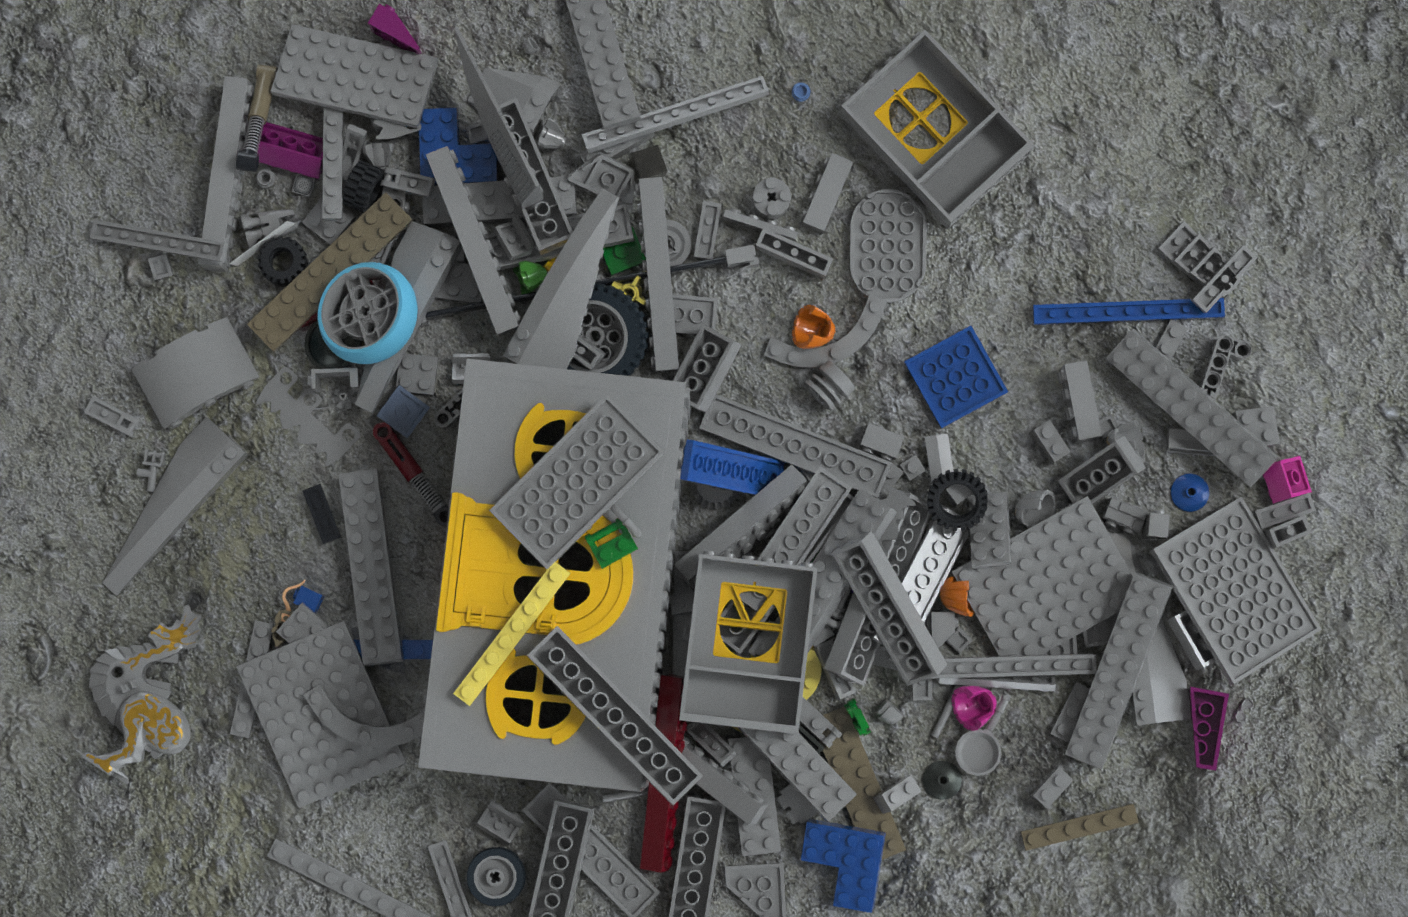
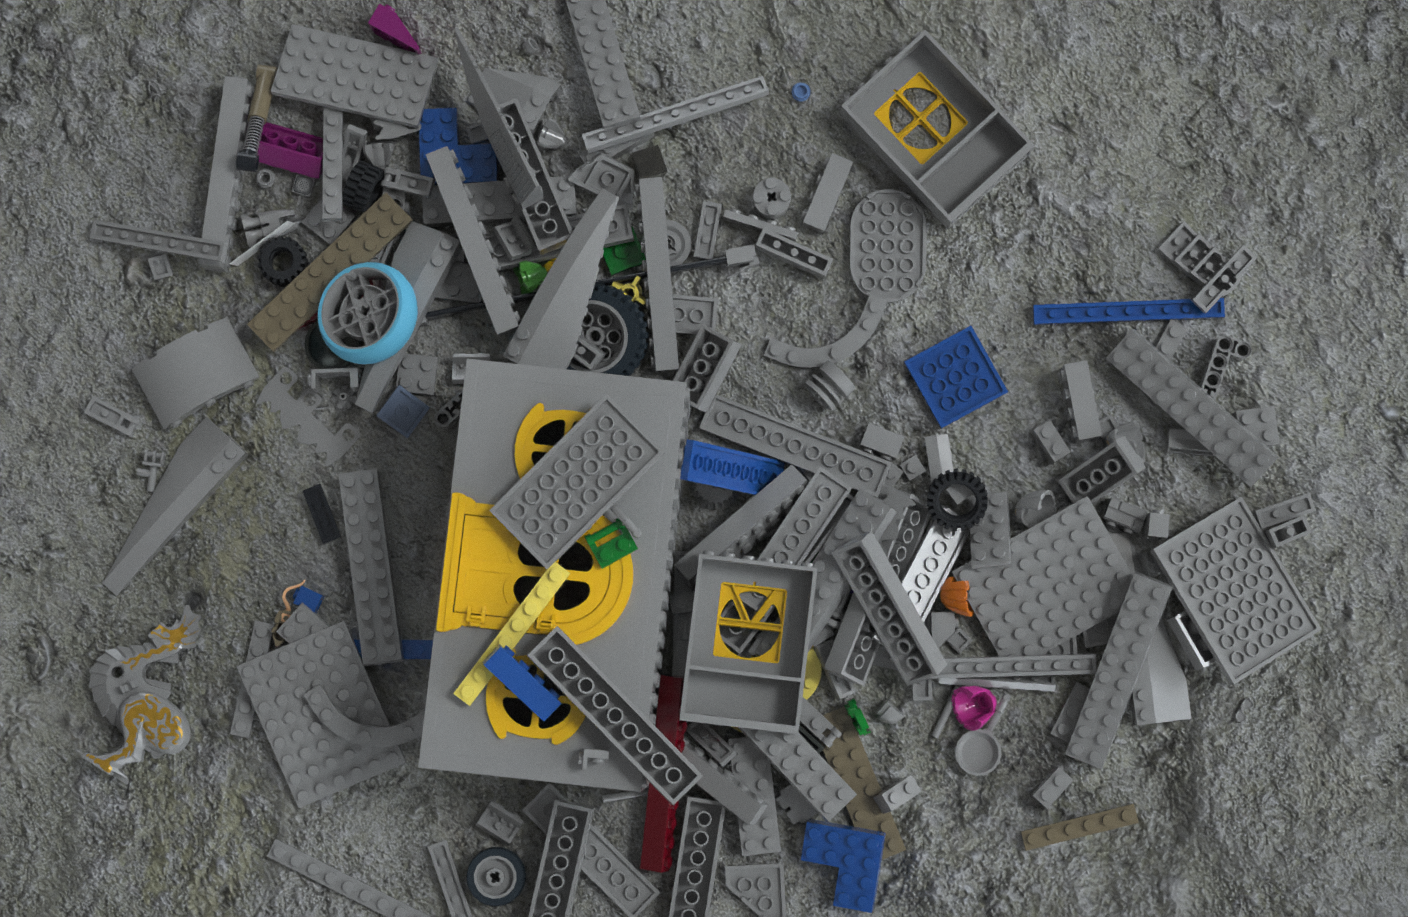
piece [373,422,449,527] -> none
orange hair [792,305,836,349] -> none
pearl dark grey dish [923,761,962,800] -> none
blue dish [1171,473,1209,512] -> none
magenta wedge [1189,687,1229,771] -> none
dark pink slope [1263,456,1312,503] -> none
none -> blue brick [482,644,561,721]
none -> light grey bracket [578,748,609,770]

